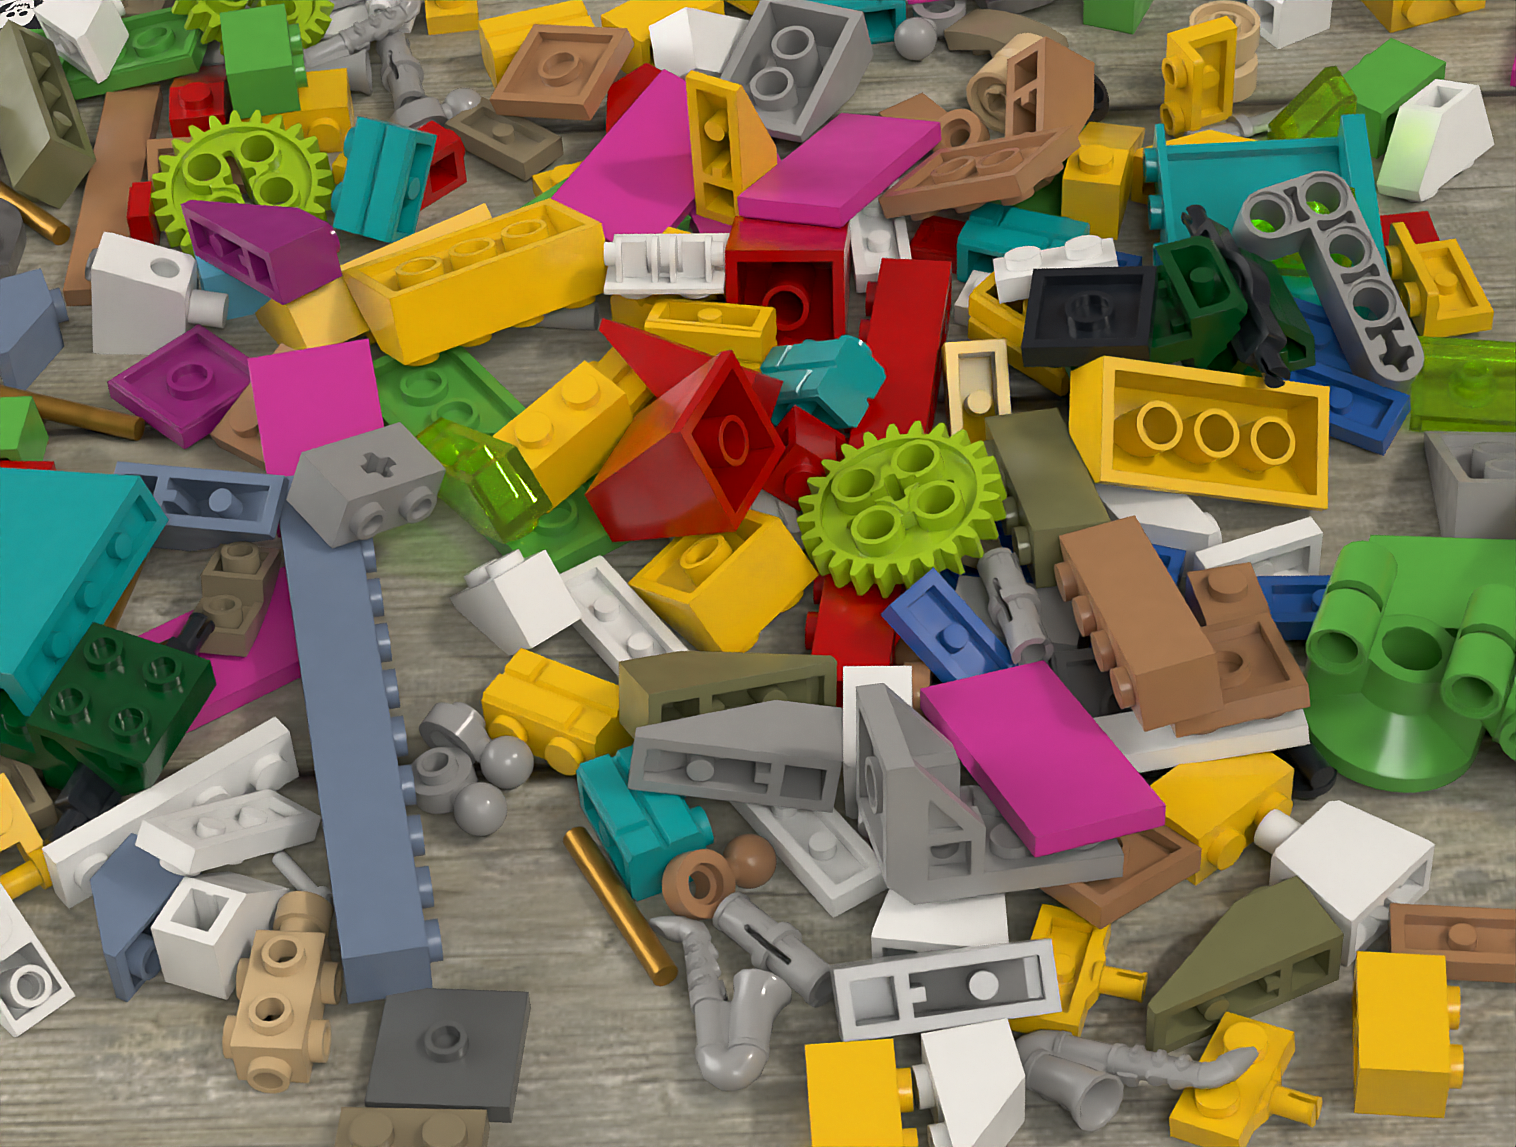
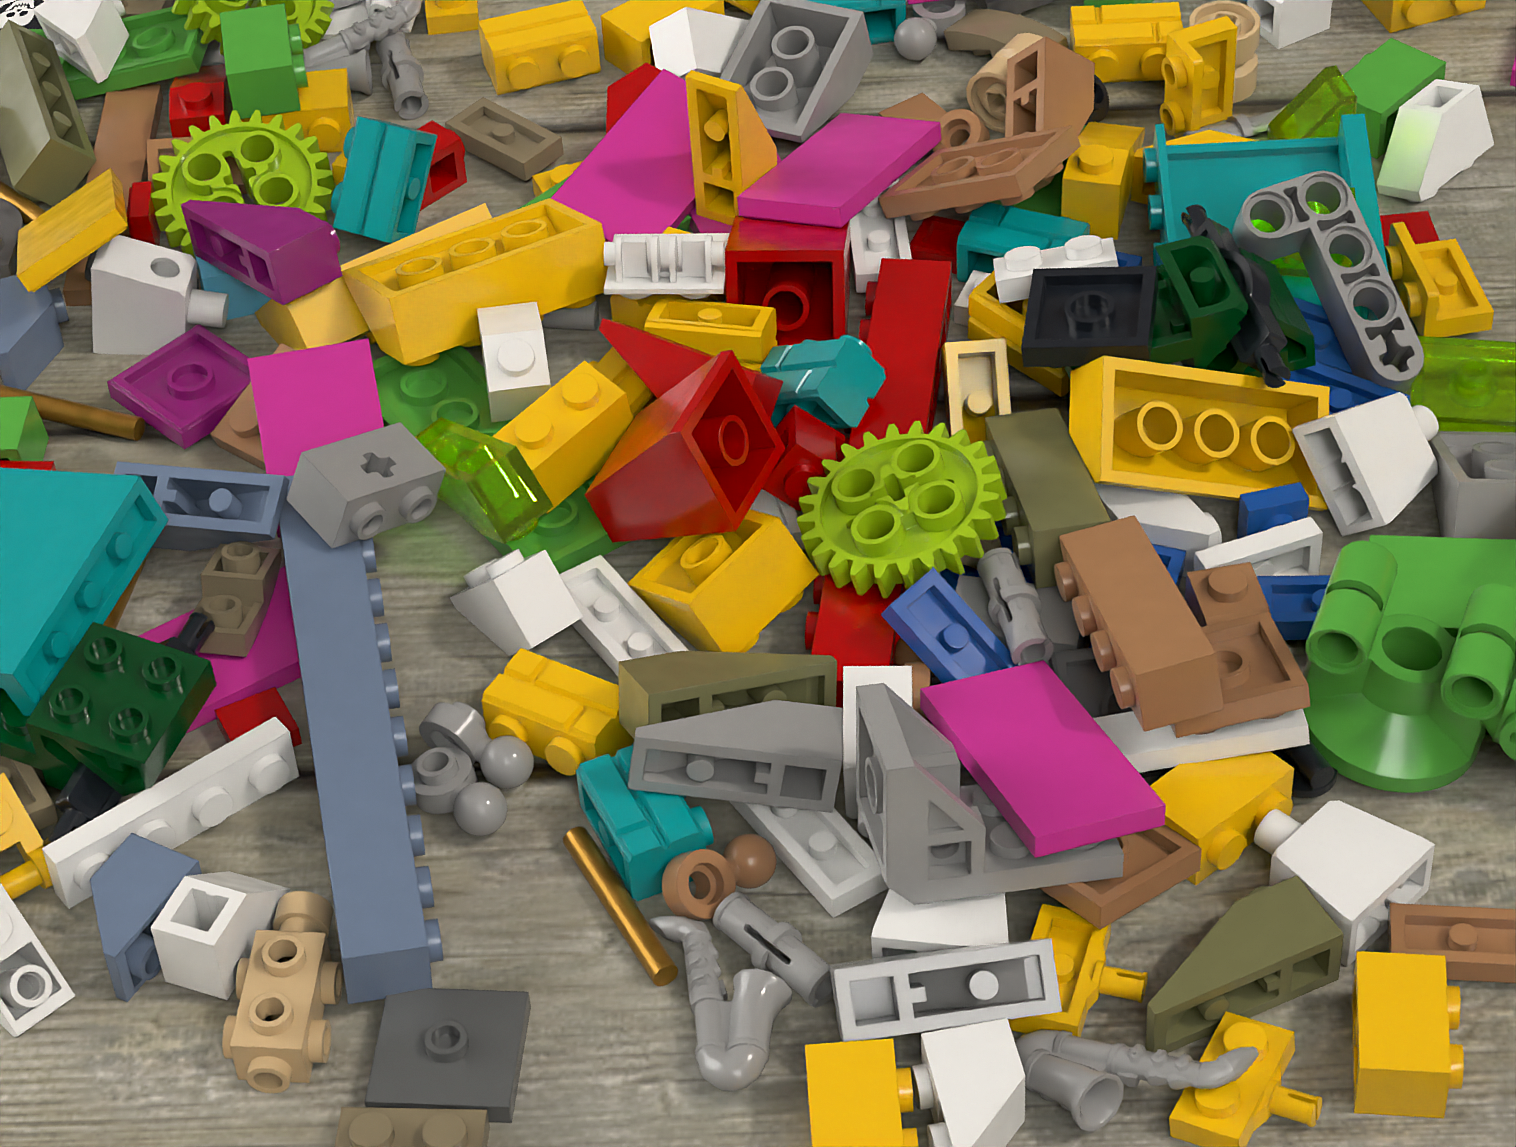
white plate [135,789,321,876] -> none
white piece [272,851,334,908] -> none
light grey plate [389,88,482,129] -> none
medium nougat plate [489,24,634,121] -> none
none -> yellow tile [17,168,128,293]
none -> red tile [214,687,302,747]
none -> white slope [477,302,551,422]
none -> yellow brick [1070,2,1183,83]
none -> blue plate [1237,482,1309,539]
none -> white torso [1291,392,1439,537]

